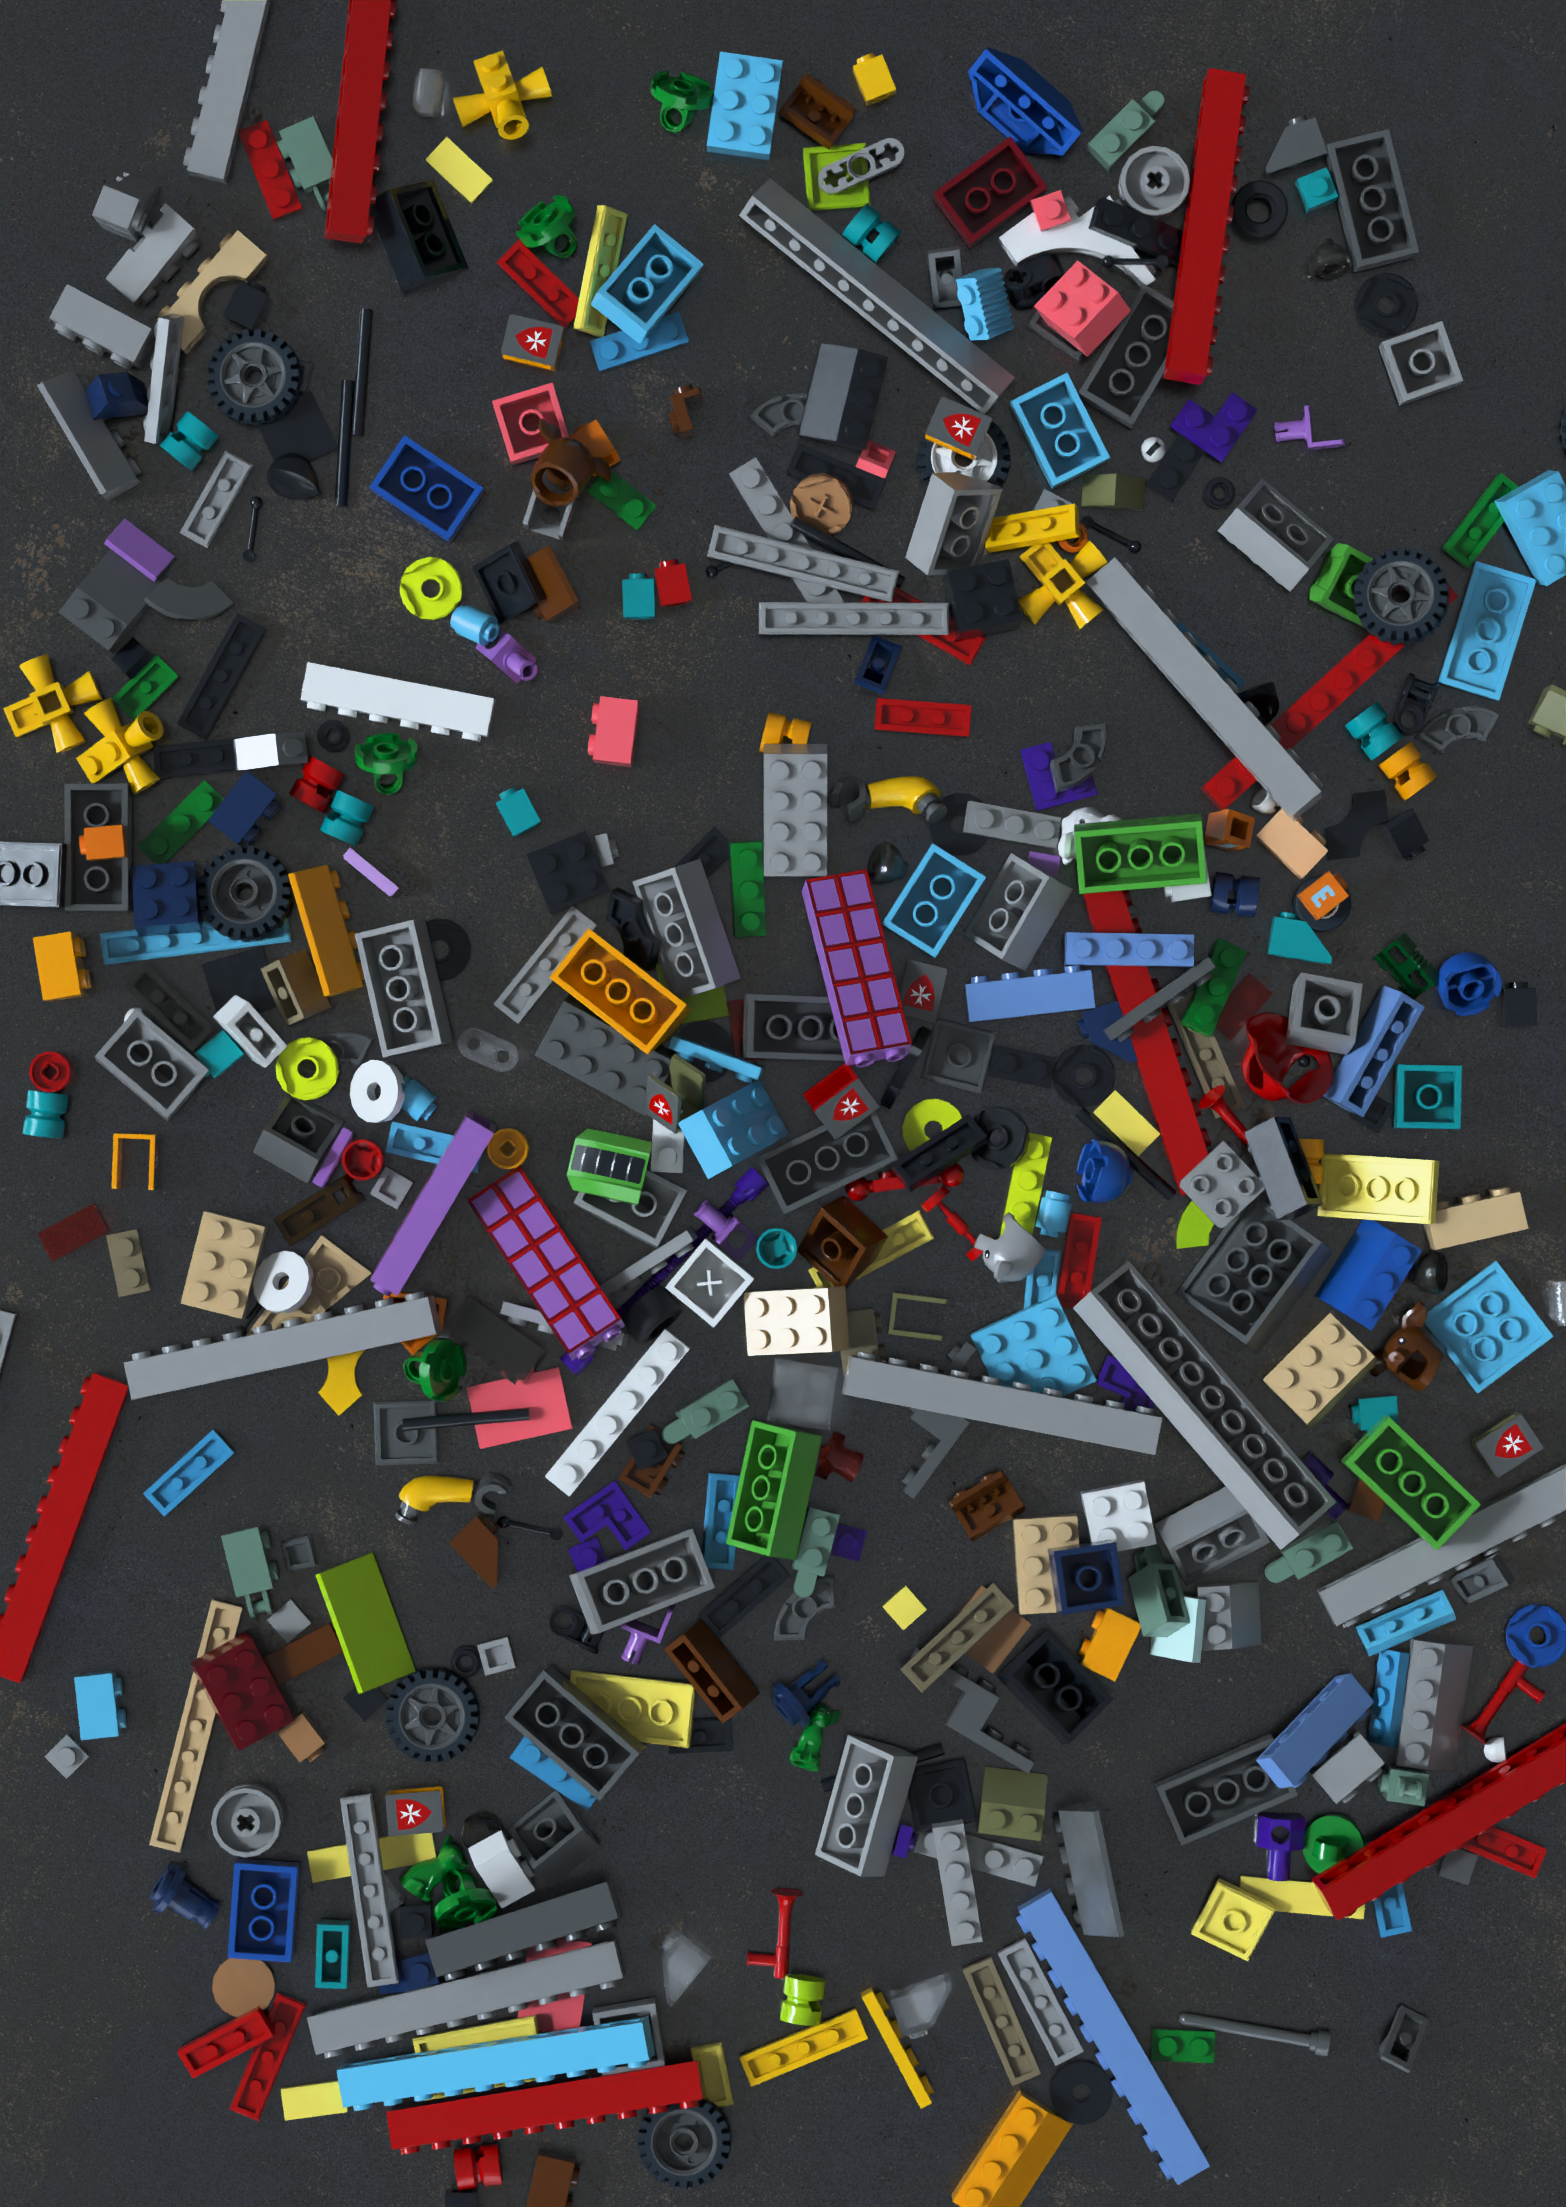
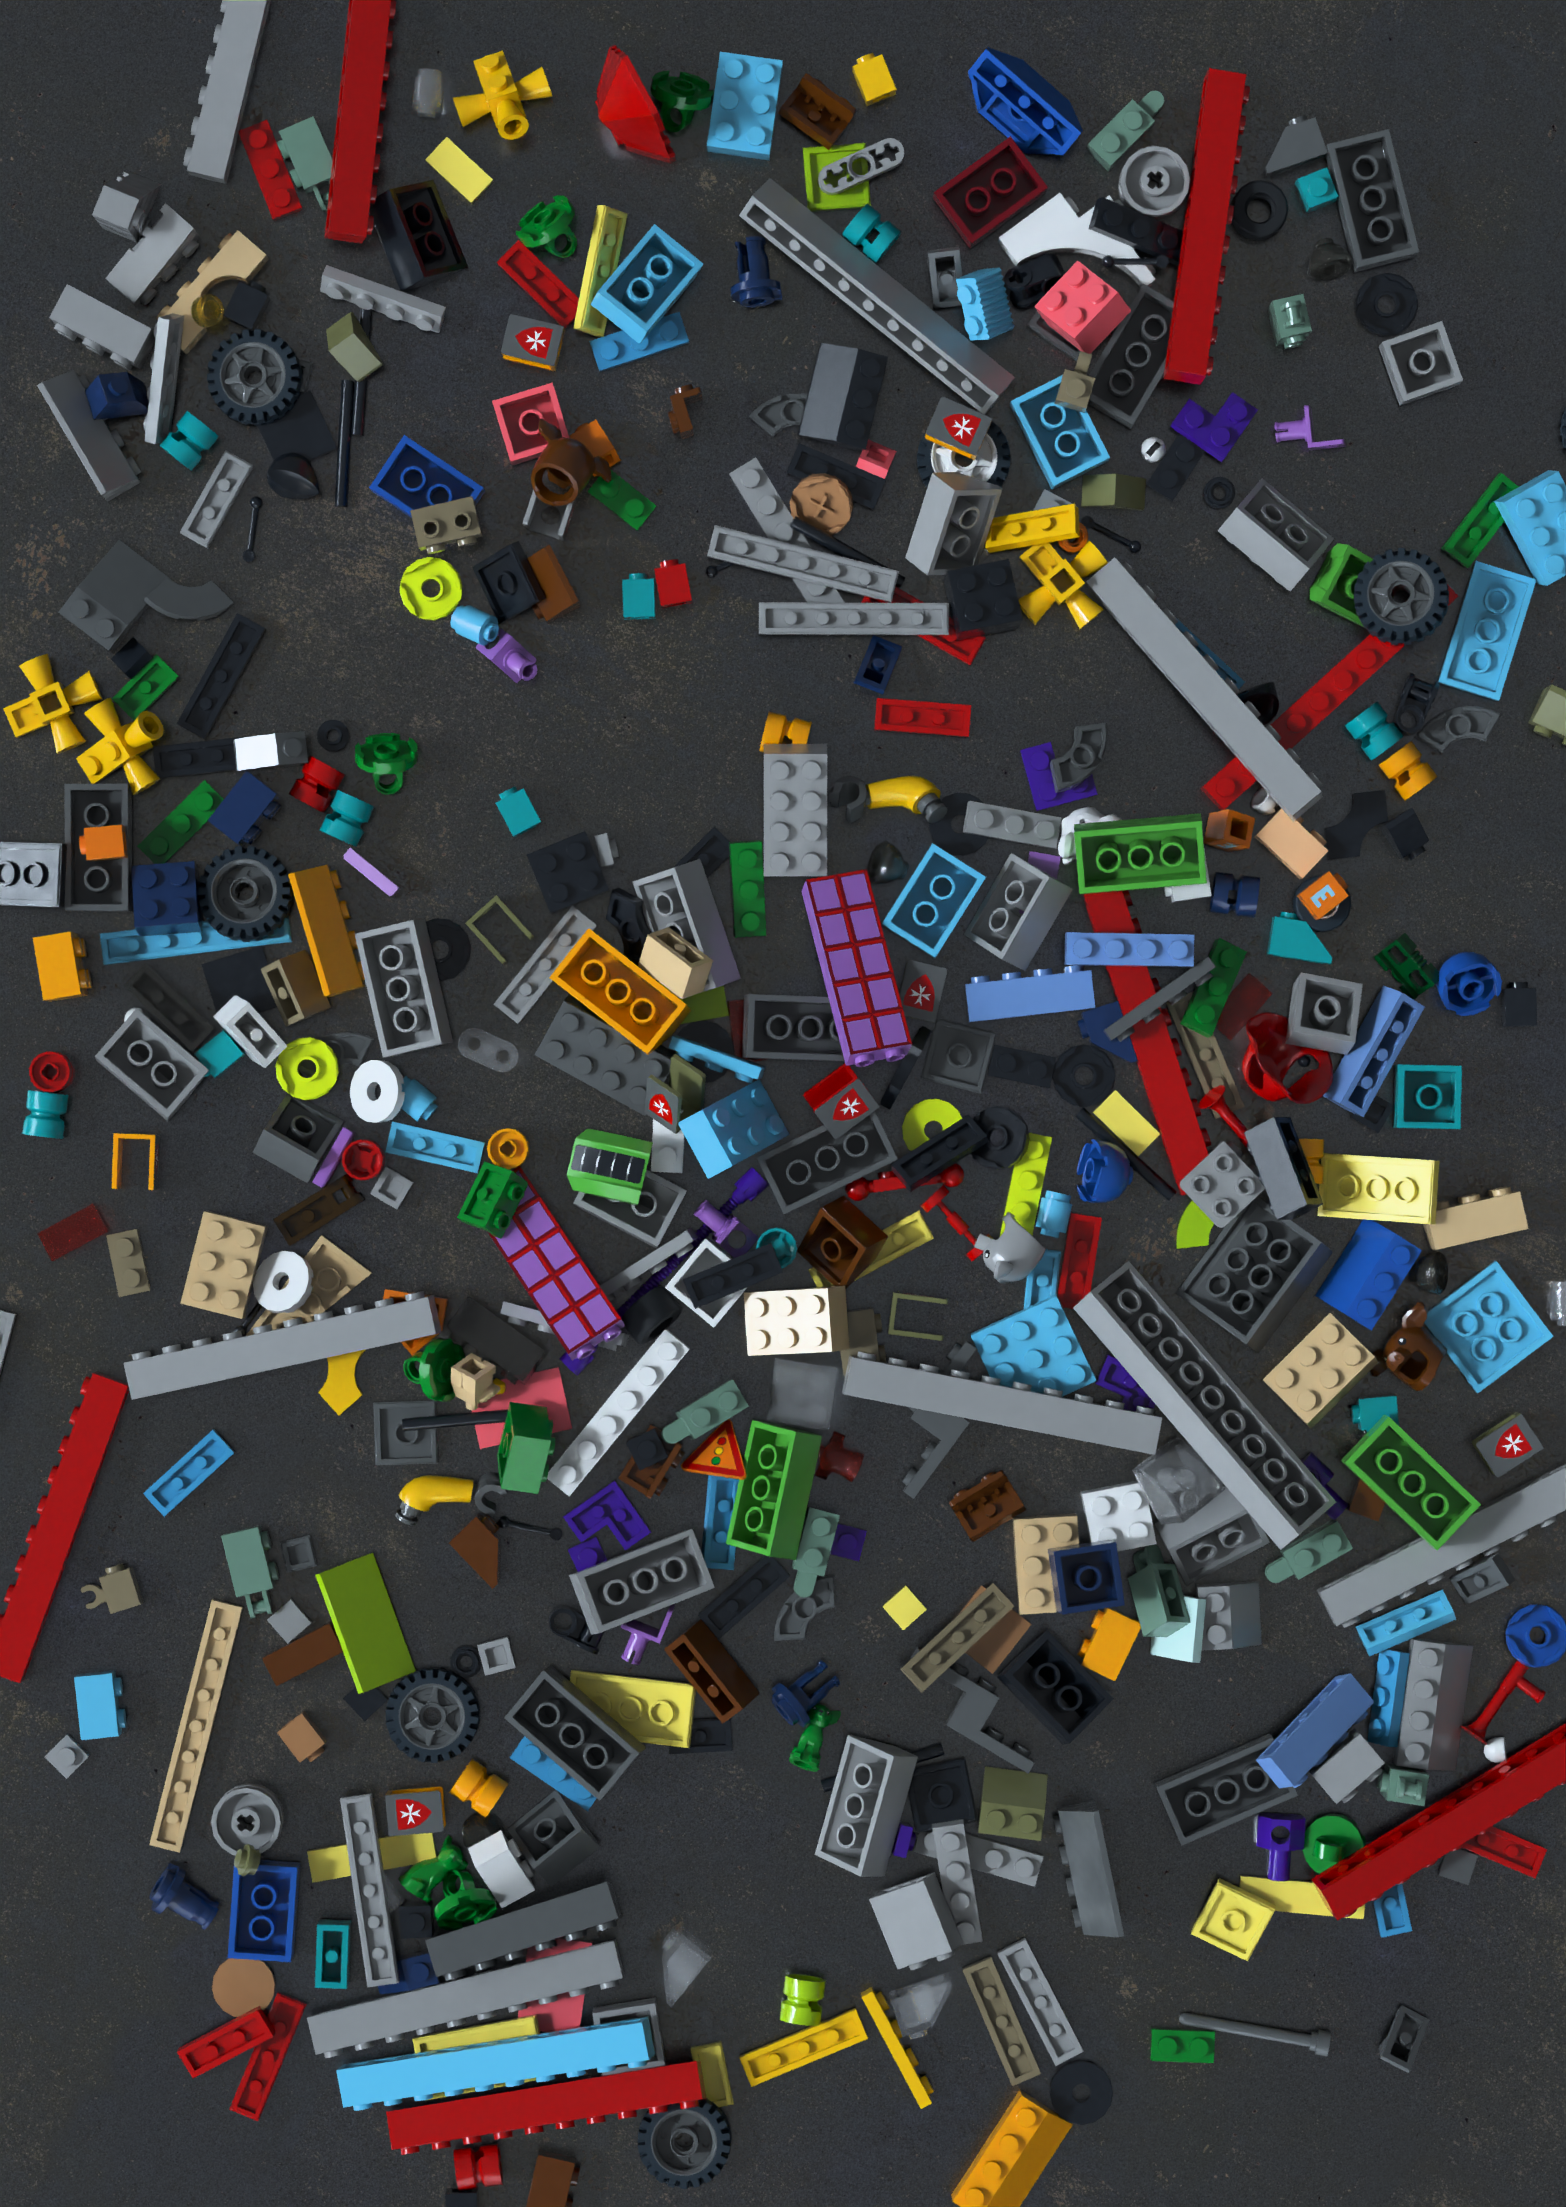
medium lavender tile [104,518,175,582] -> none
dark red brick [190,1632,295,1751] -> none
light yellow tile [281,2080,348,2121] -> none
white brick [300,662,496,742] -> none
medium lavender brick [370,1109,496,1296] -> none
coral brick [588,696,640,767] -> none
red piece [747,1888,803,1979] -> none
medium blue brick [1016,1888,1210,2185] -> none
coral plate [1030,190,1071,232] -> none
none -> dark tan brick [81,1563,144,1614]
none -> clear yellow tile [191,294,224,327]
none -> olive plate [234,1844,261,1876]
none -> light grey plate [320,265,446,333]
none -> olive slope [326,312,384,382]
none -> dark tan brick [410,496,482,554]
none -> light orange wheel [449,1759,509,1818]
none -> tan piece [451,1353,506,1410]
none -> green bracket [457,1161,528,1239]
none -> olive piece [465,895,535,965]
none -> green brick [497,1402,555,1494]
none -> red wedge [595,45,676,164]
none -> tan brick [638,927,713,999]
none -> piece [681,1419,747,1480]
none -> black plate [683,1243,783,1309]
none -> dark blue piece [730,236,782,307]
none -> light grey brick [869,1872,963,1970]
none -> dark tan brick [1054,351,1096,413]
none -> clear slope [1132,1437,1225,1524]
none -> sand green brick [1267,294,1312,349]

